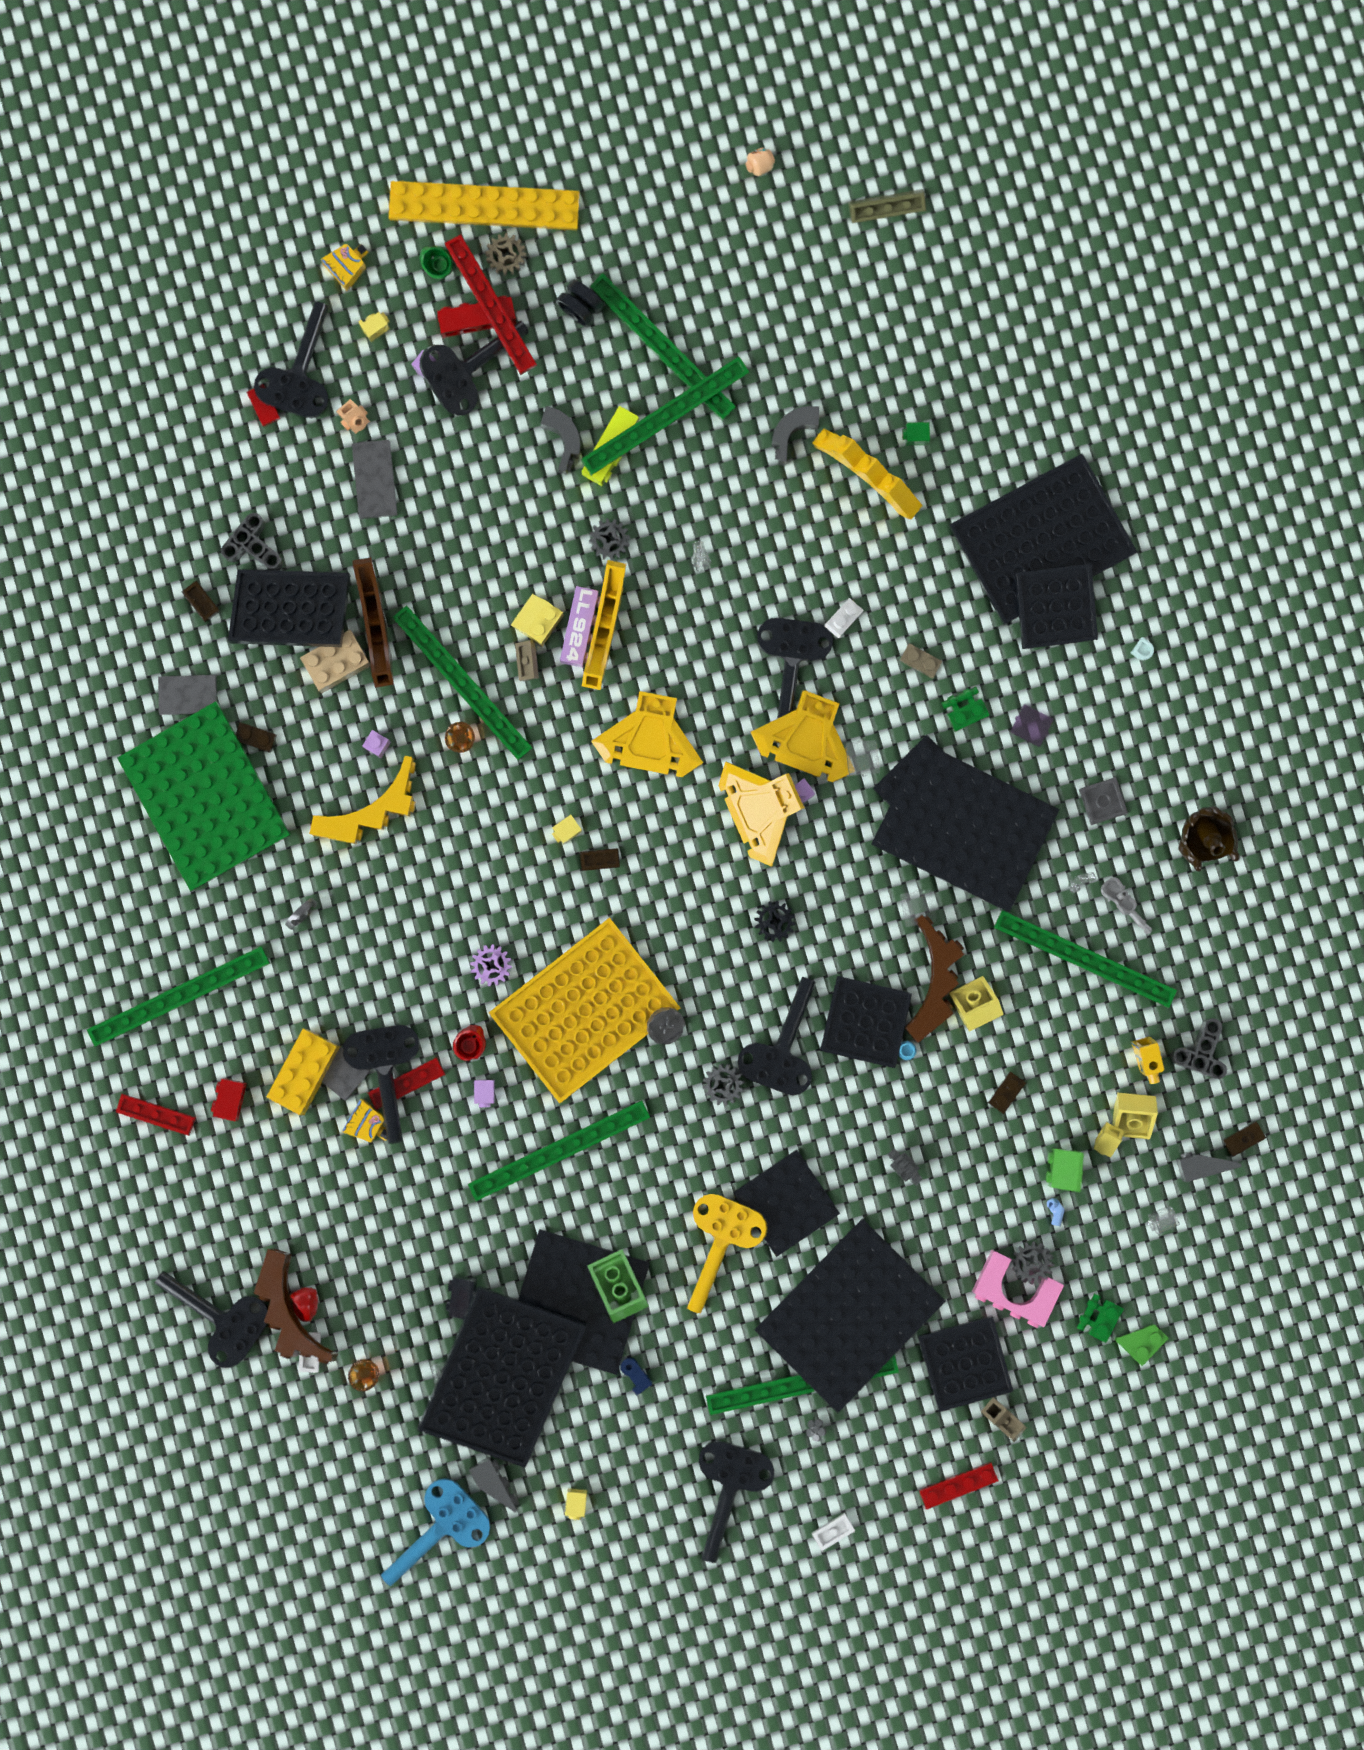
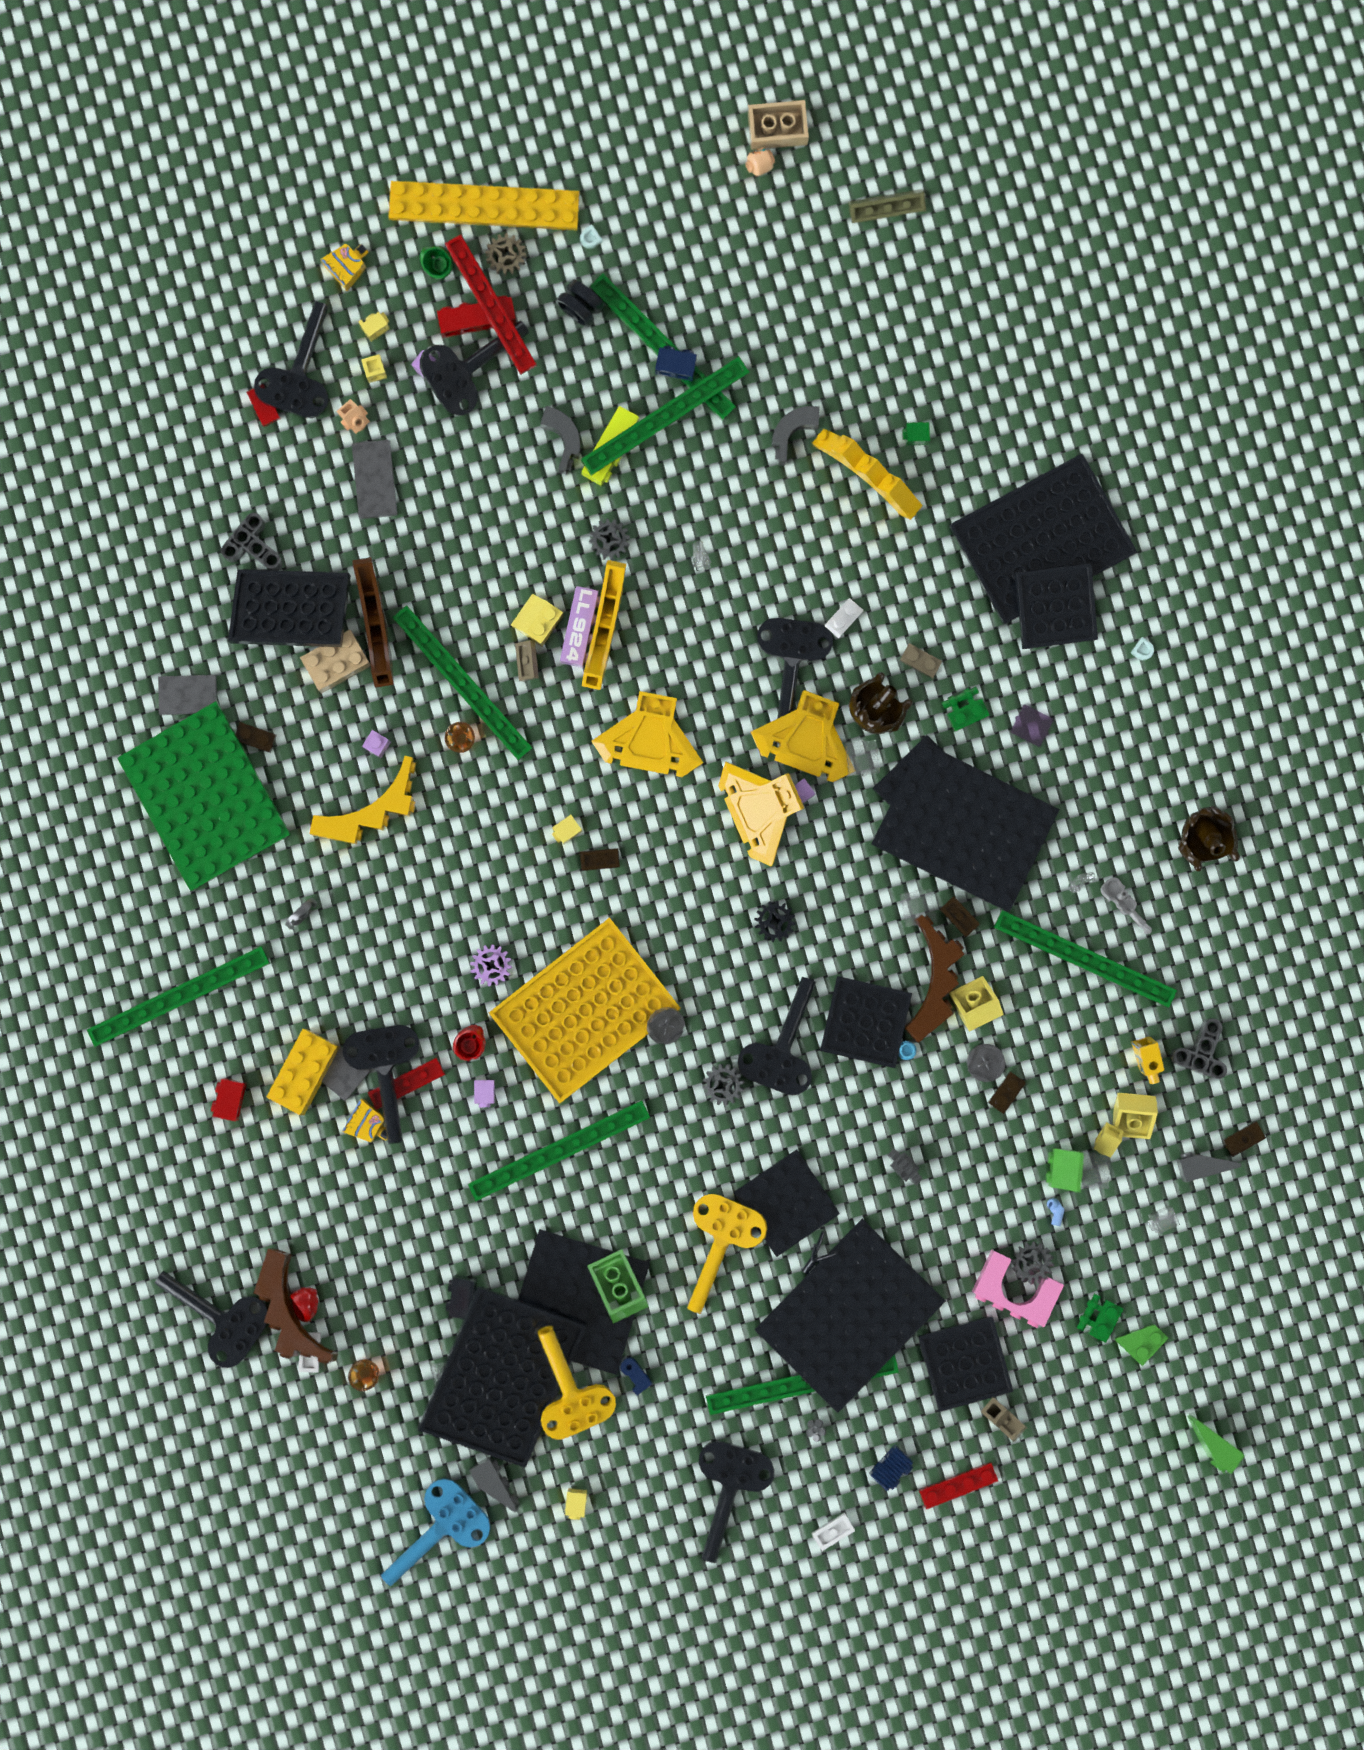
red tile [116,1094,196,1136] -> none
dark brown plate [181,580,220,623] -> none
flat silver tile [1079,777,1128,825] -> none
none -> light yellow brick [361,354,387,383]
none -> yellow piece [538,1326,616,1440]
none -> light aqua tile [580,225,603,249]
none -> dark blue brick [655,346,697,381]
none -> tan brick [748,100,809,150]
none -> black plant [802,1231,838,1274]
none -> dark brown piece [849,672,913,734]
none -> dark blue brick [869,1444,914,1491]
none -> dark brown plate [939,896,980,938]
none -> flat silver tile [966,1044,1006,1082]
none -> clear piece [1081,1152,1110,1190]
none -> bright green slope [1187,1414,1245,1474]

